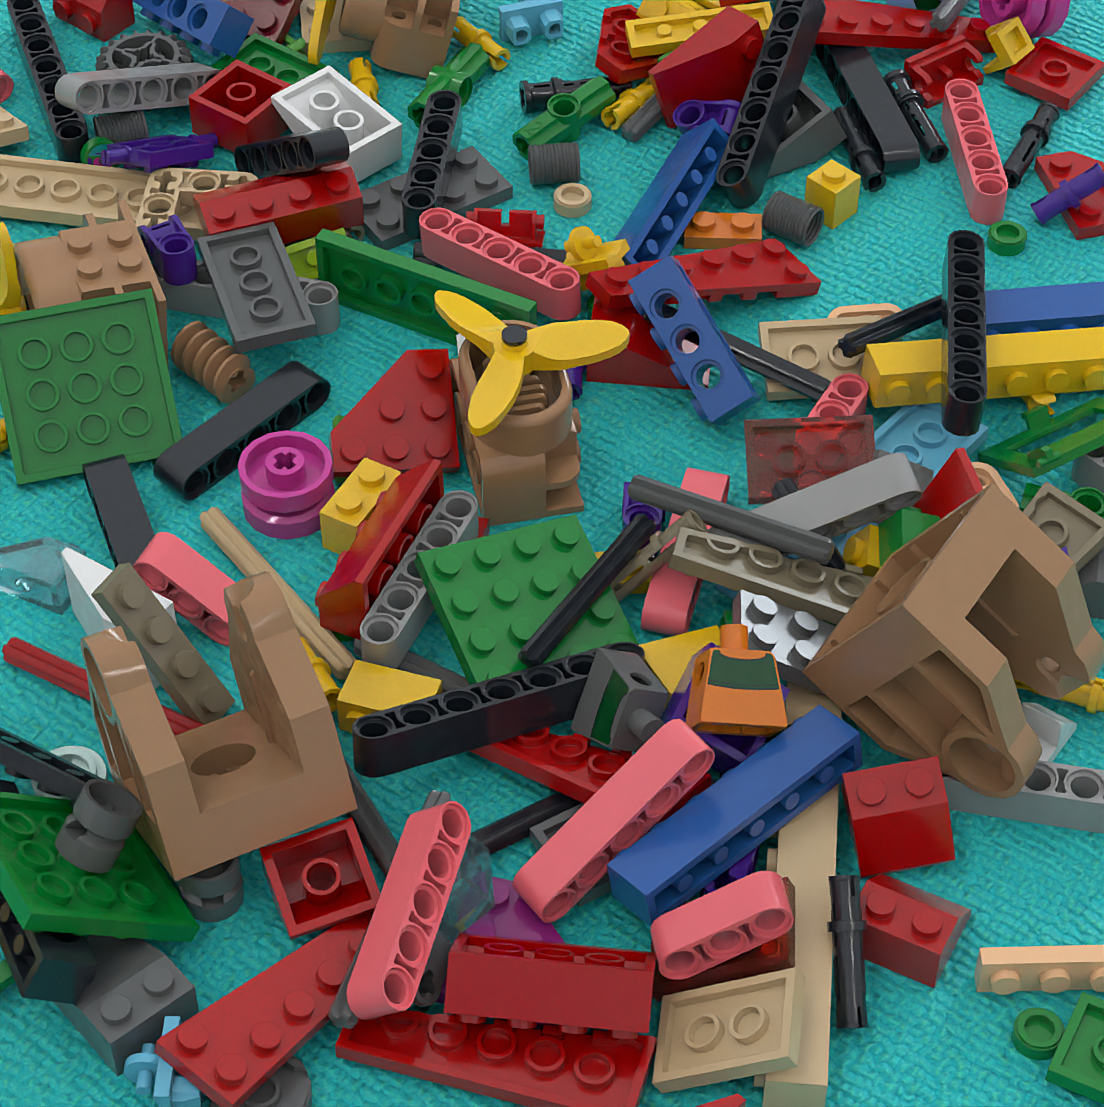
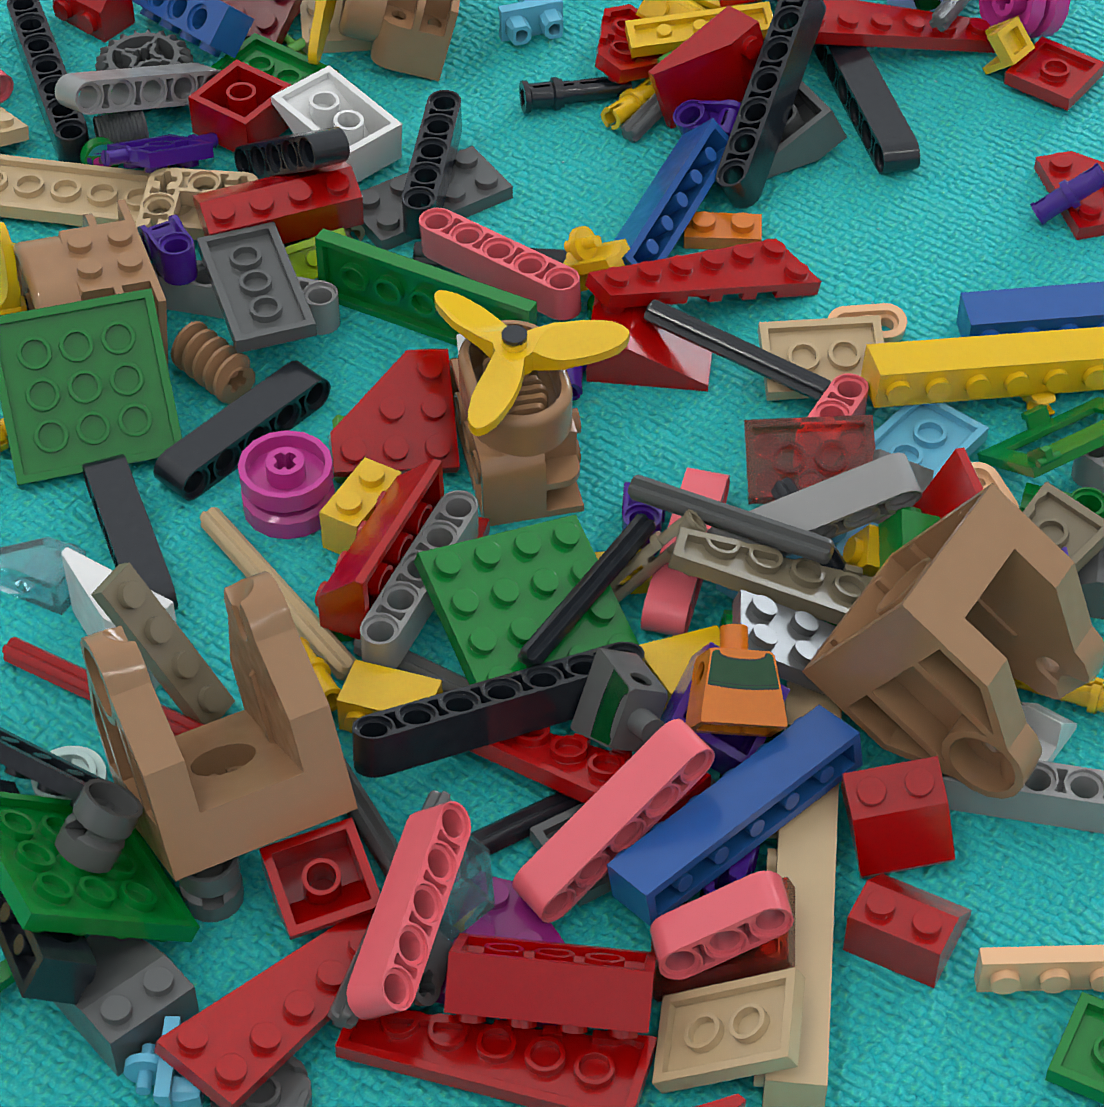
coral beam [133,532,236,646] -> none
yellow pin [348,57,380,105] -> none
green piece [408,42,490,128] -> none
yellow pin [452,16,511,71] -> none
red hinge [466,208,545,248] -> none
green piece [512,75,616,160] -> none
dark grey piece [528,141,580,186] -> none
tan tile [554,183,592,218] -> none
blue brick [628,255,761,425] -> none
dark grey piece [761,190,824,247] -> none
yellow brick [804,159,861,230] -> none
black pin [827,875,869,1029] -> none
black pin [833,106,887,192] -> none
black axle [838,294,942,358] -> none
black pin [883,69,949,163] -> none
red hinge [904,34,984,109] -> none
coral beam [941,79,1008,225] -> none
black beam [941,230,987,436] -> none
green tile [987,220,1027,256] -> none
black pin [1003,102,1060,189] -> none
green tile [1012,1008,1065,1060] -> none

